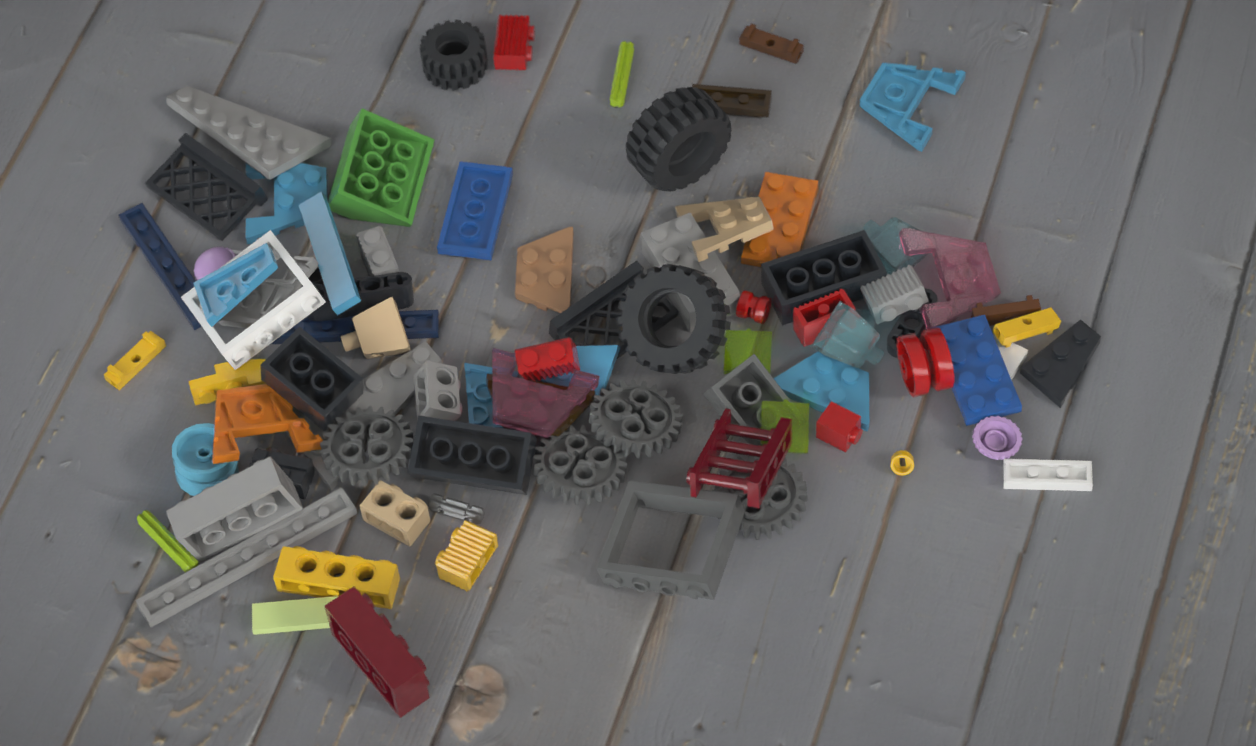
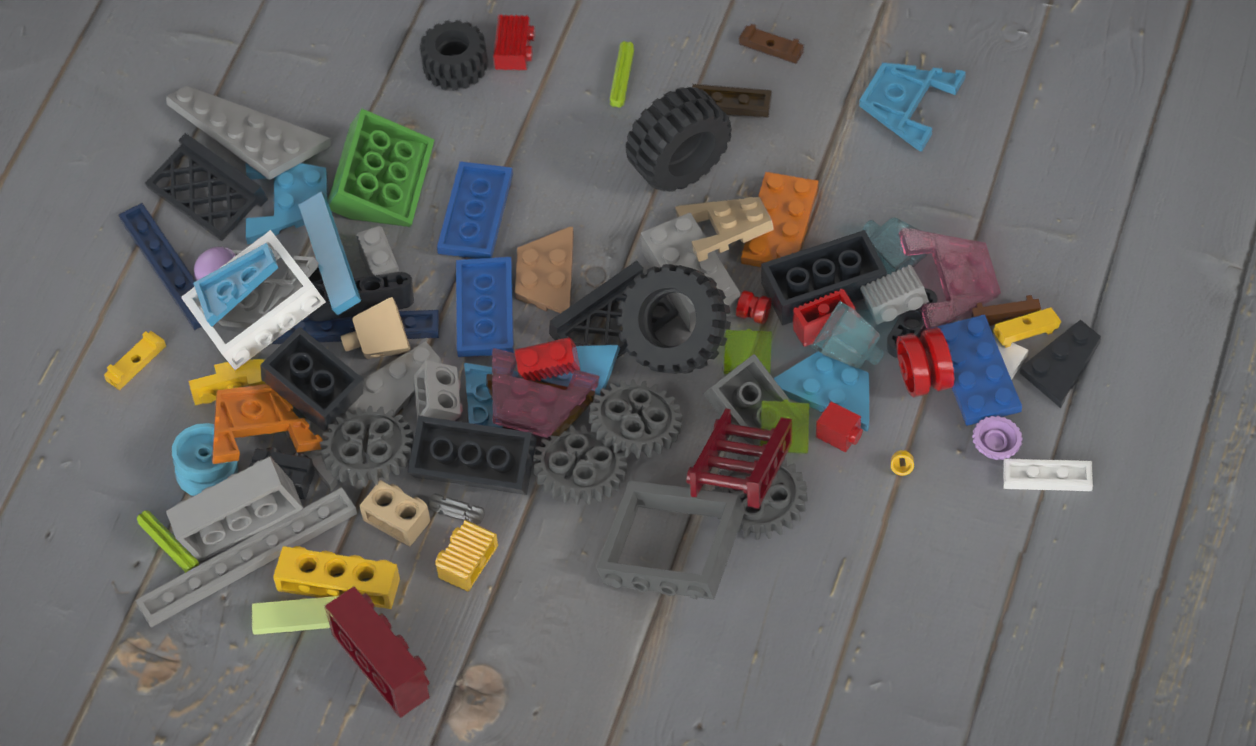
none -> blue plate [456,257,514,357]

